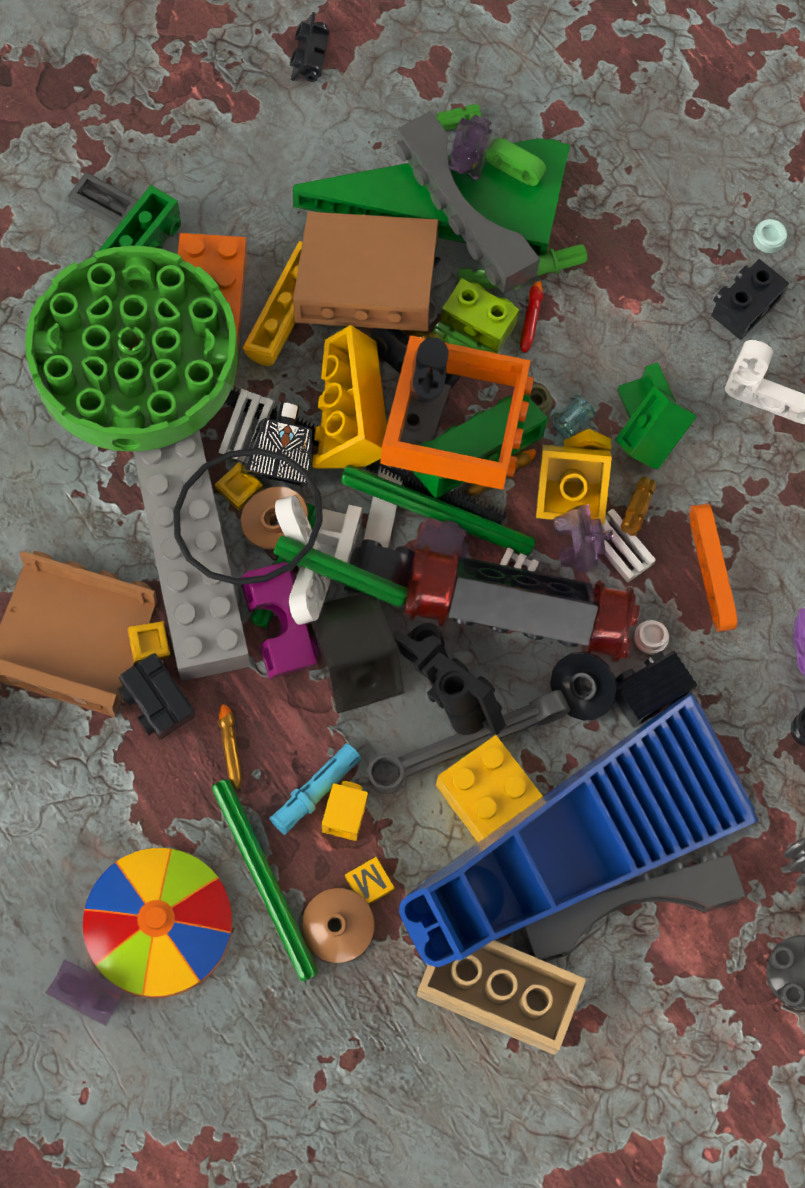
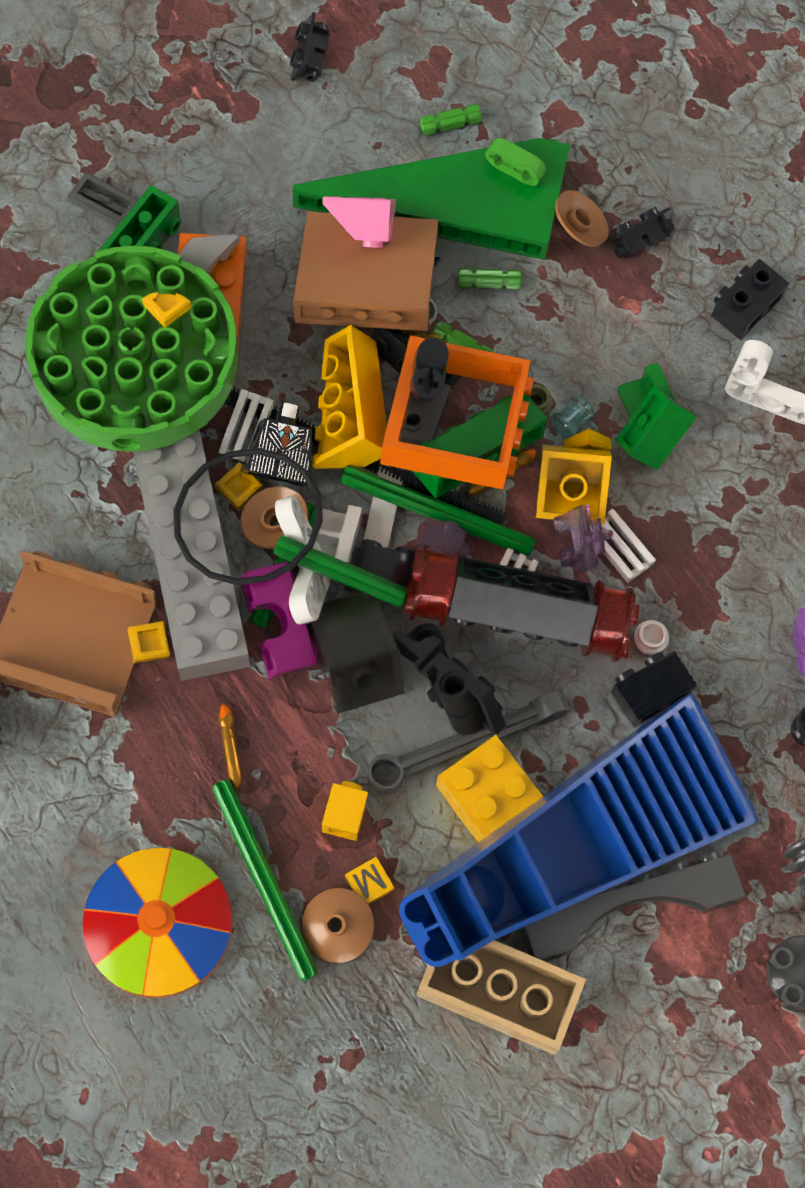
clear purple hips [46,959,125,1026] -> none
black brick [117,653,195,740] -> none
yellow brick [242,241,302,367] -> none
medium azure pin [269,743,362,835] -> none
dark grey arch [395,111,540,294] -> none
lime brick [440,279,519,354] -> none
clear purple hips [449,115,492,180] -> none
red piece [520,281,544,353] -> none
bright green axle [533,244,588,278] -> none
black dish [550,651,617,721] -> none
pearl gold axle [620,476,657,536] -> none
orange beam [689,503,737,632] -> none
light aqua tile [753,219,787,253] -> none
none -> yellow tile [142,292,192,328]
none -> light grey slope [178,234,241,274]
none -> bright pink slope [323,196,396,248]
none -> medium nougat dish [555,190,609,247]
none -> black hinge [605,206,674,259]

